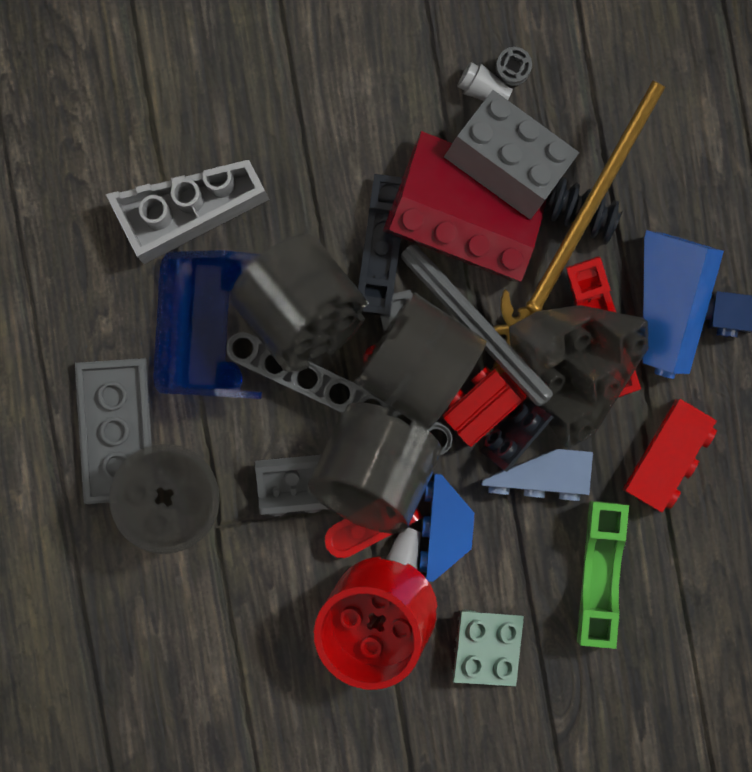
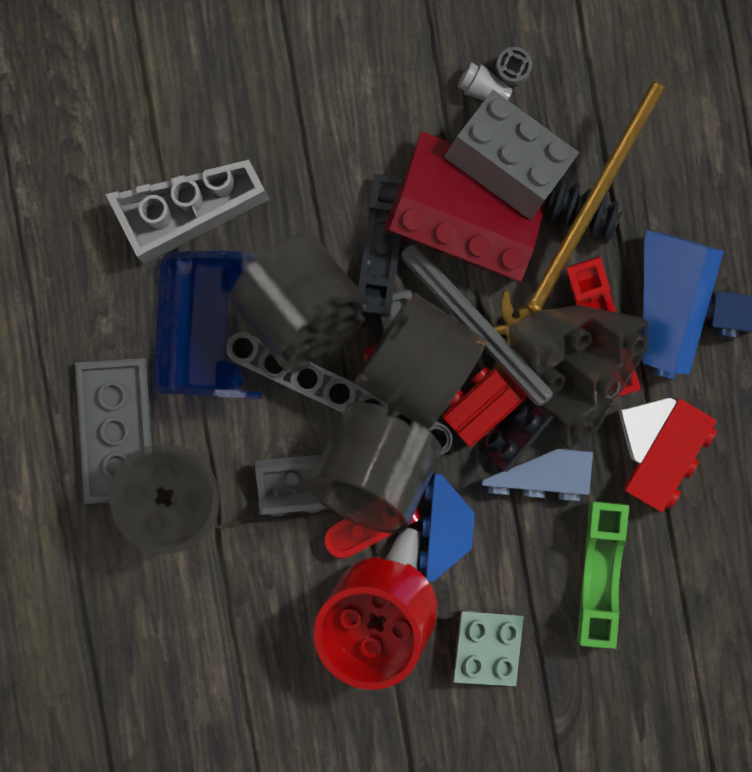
none -> white slope [618,398,677,463]

